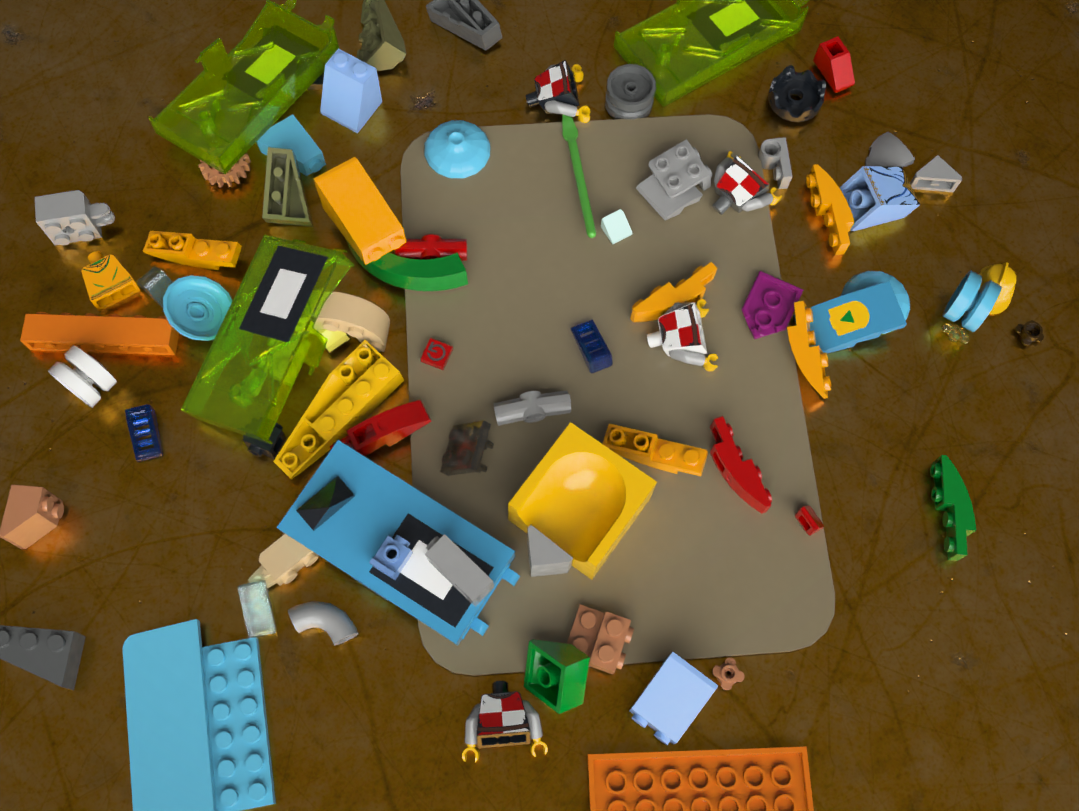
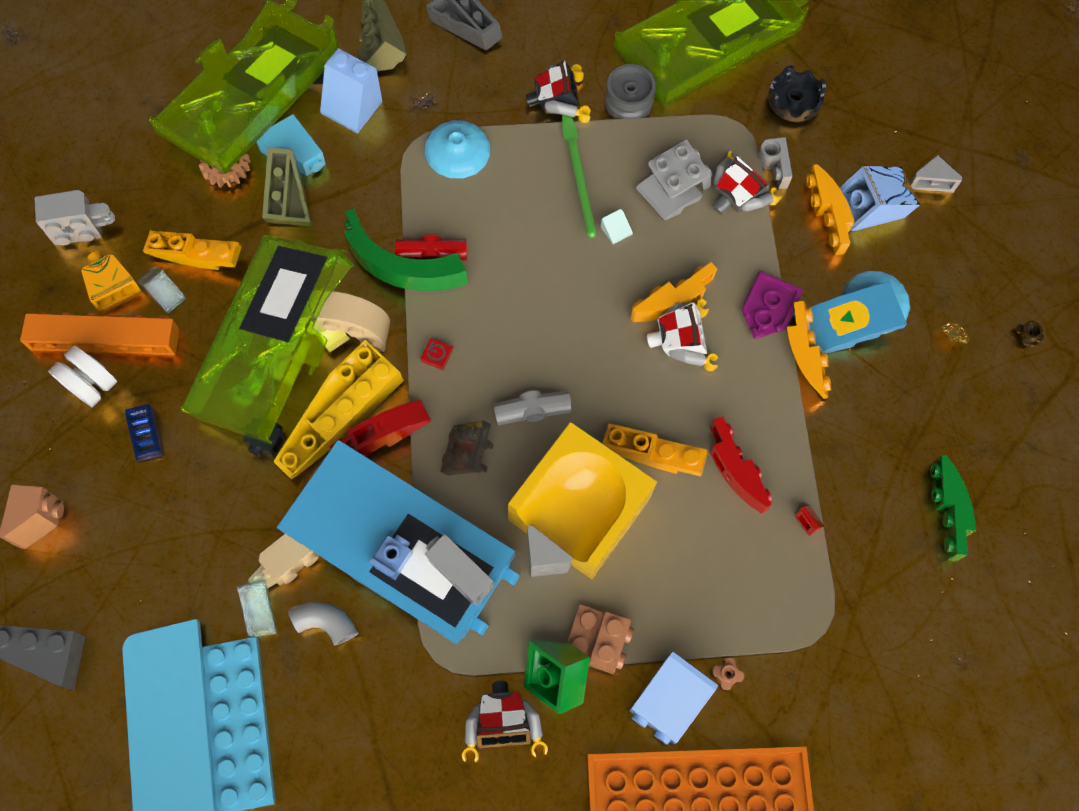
medium azure hat [163,275,235,341] -> none
black slope [296,476,355,531] -> none
light orange slope [313,157,406,265] -> none
clear blue slope [571,320,613,373] -> none
red slope [813,36,855,93] -> none
light grey brick [865,132,915,168] -> none
medium azure wheel [942,270,1002,332] -> none
yellow piece [978,262,1016,315] -> none

